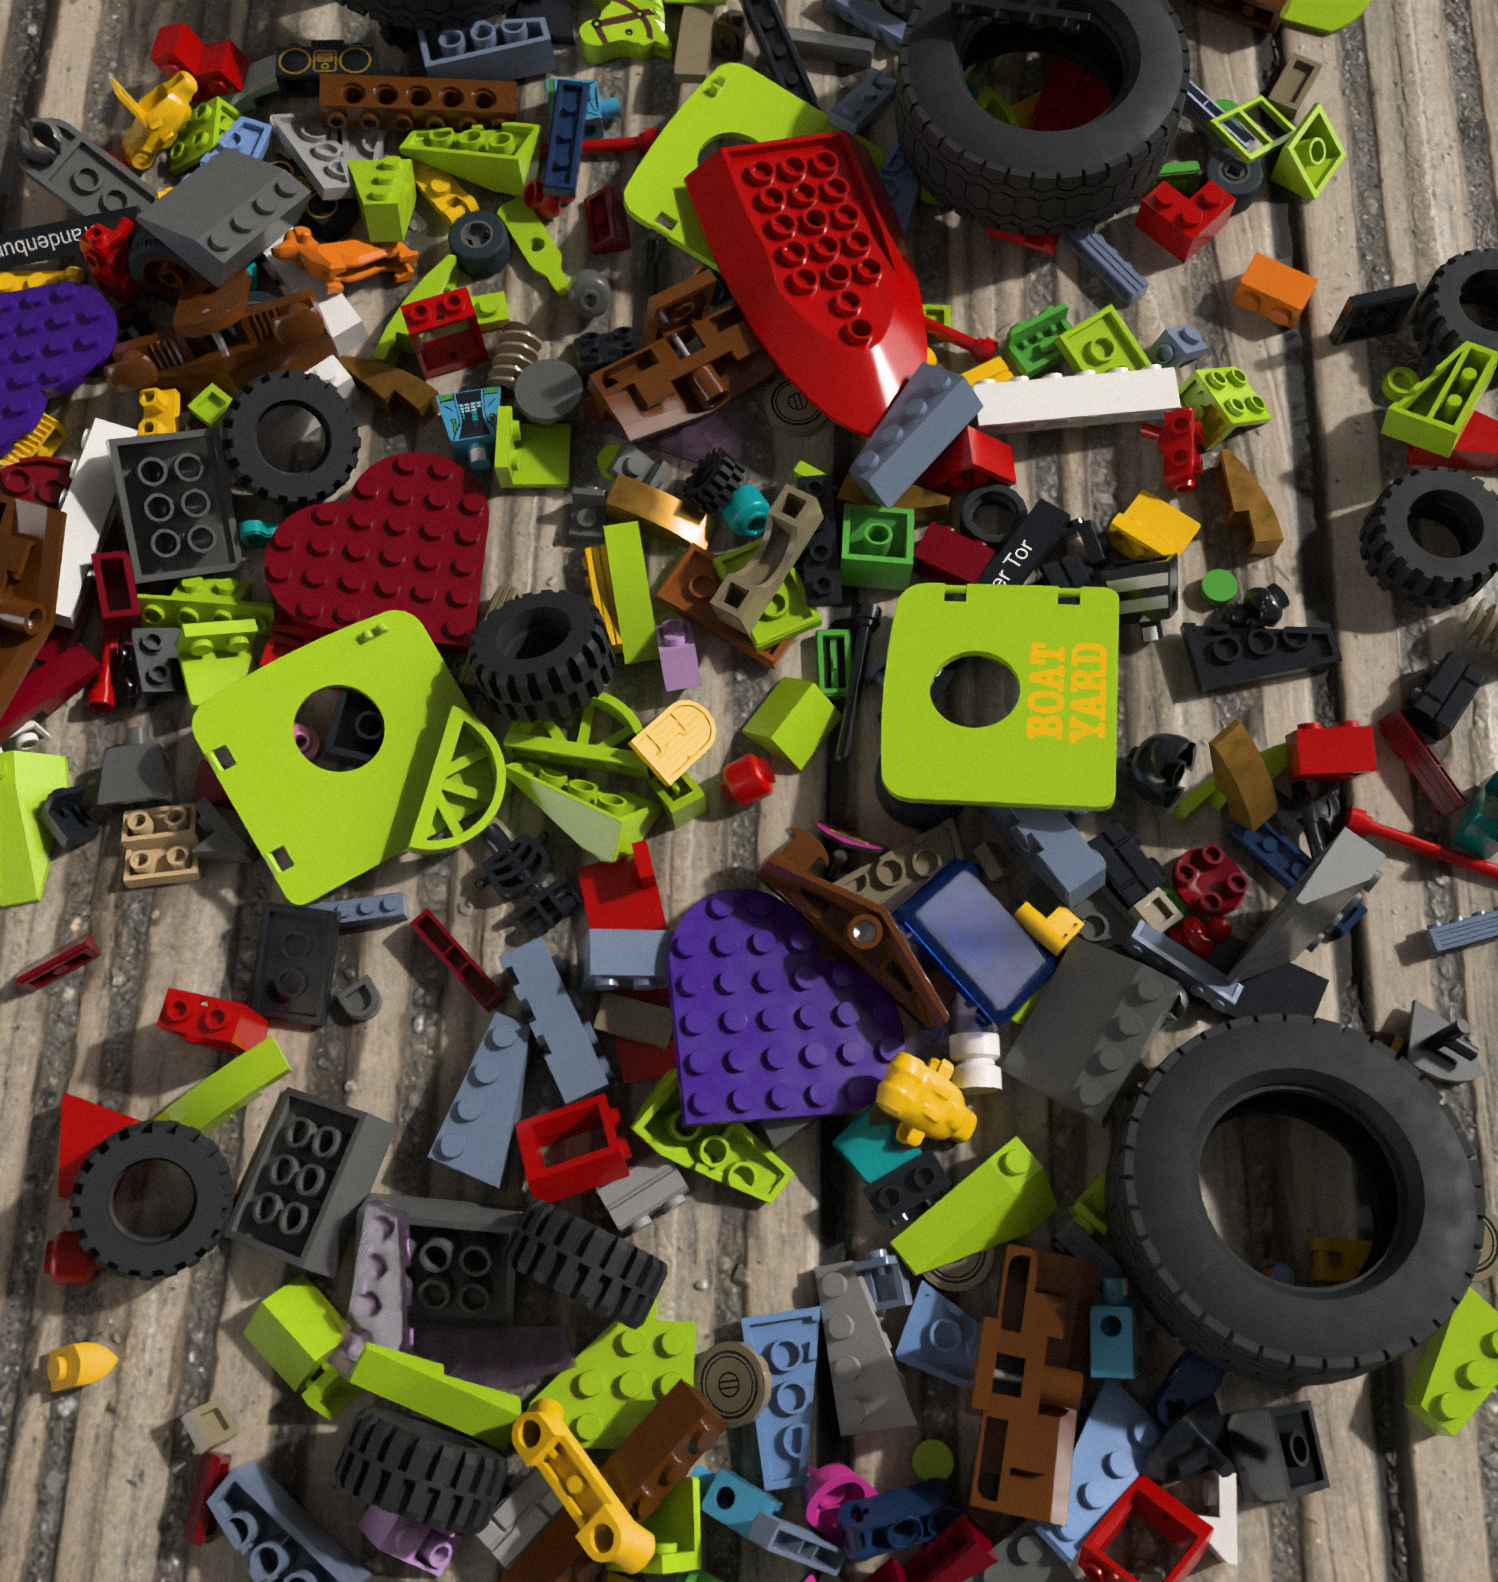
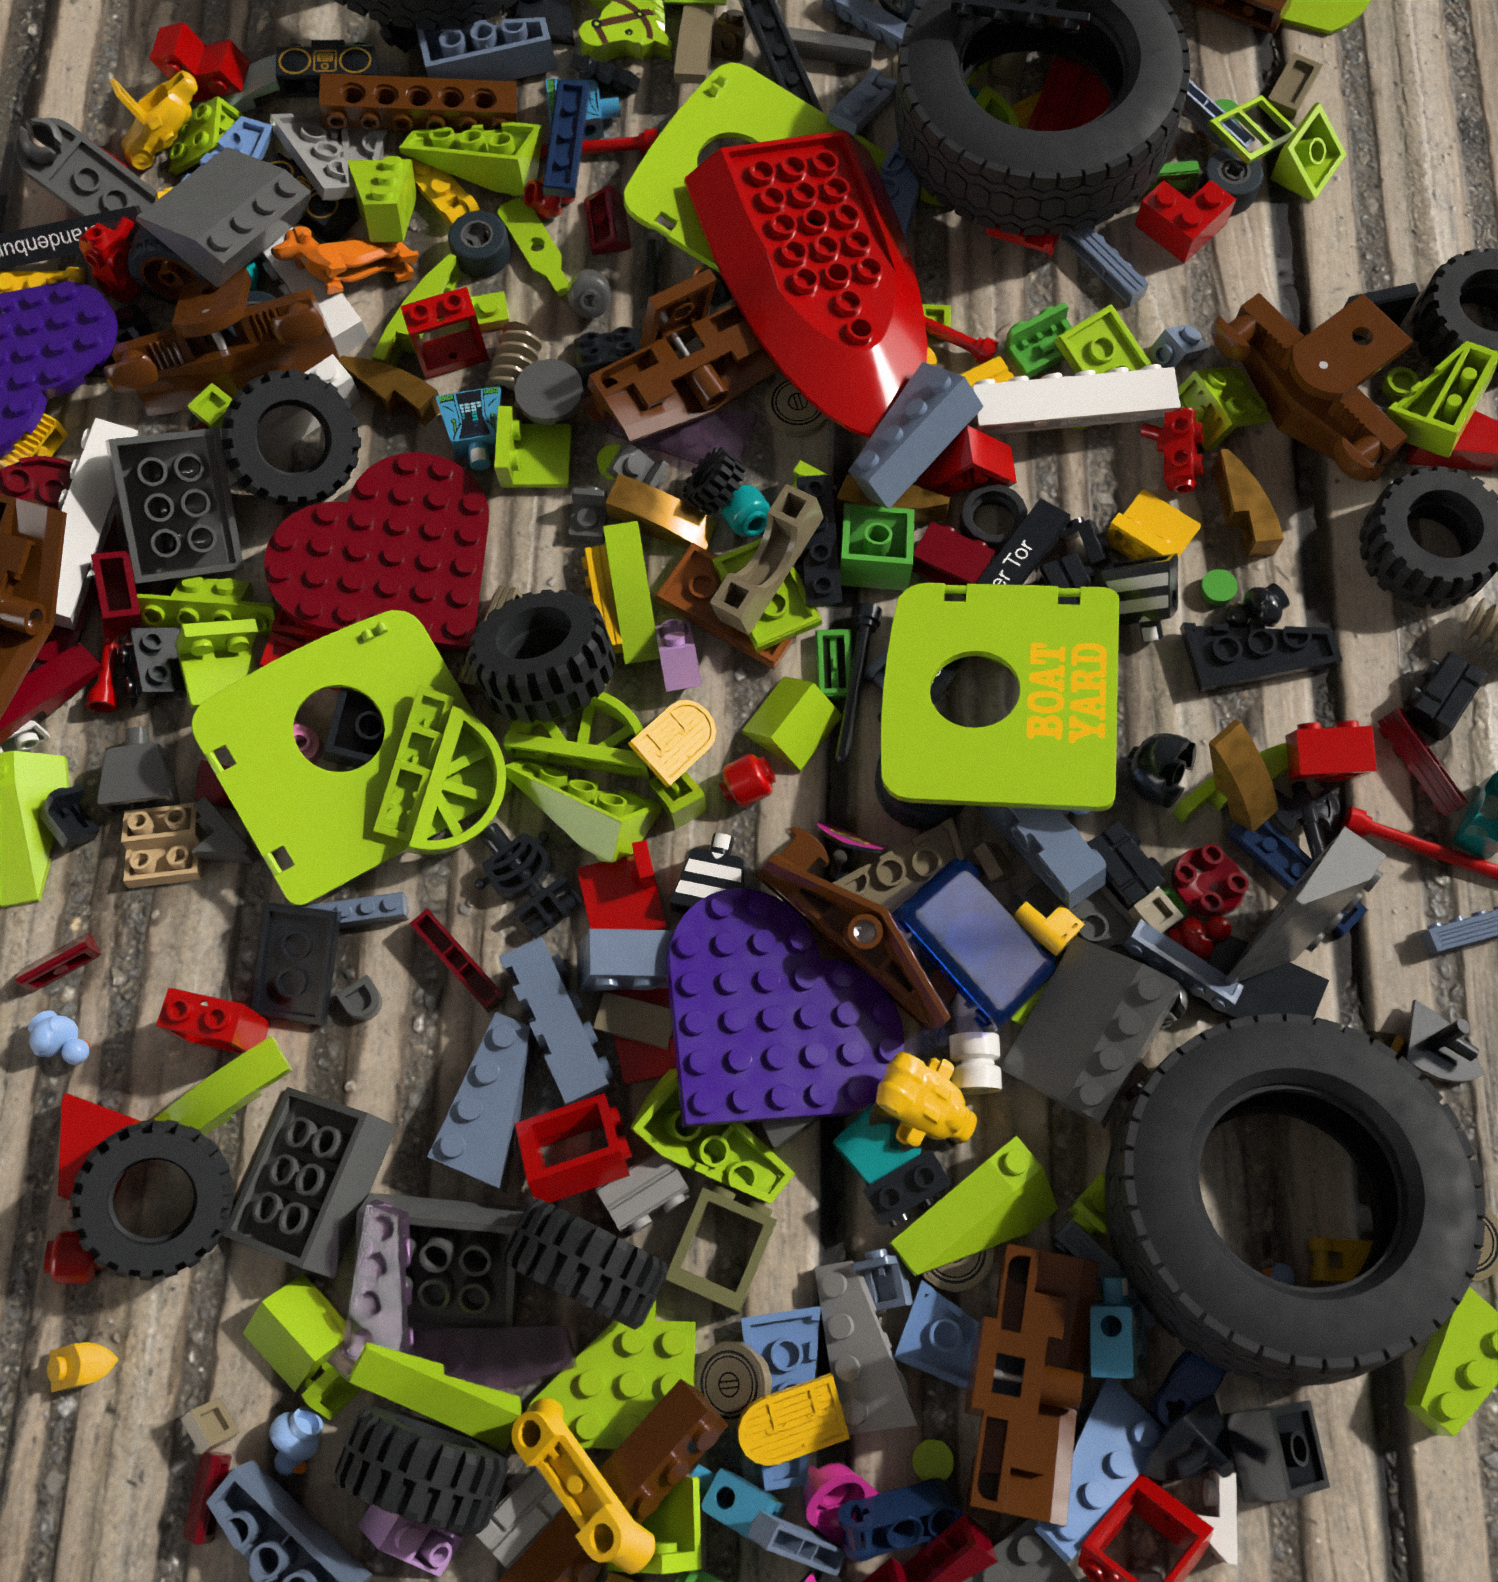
yellow hips [138,387,185,436] -> none
teal tile [238,520,279,550] -> none
orange brick [1231,252,1318,329] -> none
none -> light blue animal [28,1010,90,1065]
none -> light blue animal [269,1407,323,1476]
none -> lime slope [373,685,454,842]
none -> black hinge [570,53,641,94]
none -> olive window [665,1185,777,1313]
none -> torso [670,833,745,914]
none -> yellow window [737,1373,850,1466]
none -> reddish brown piece [1211,293,1413,482]

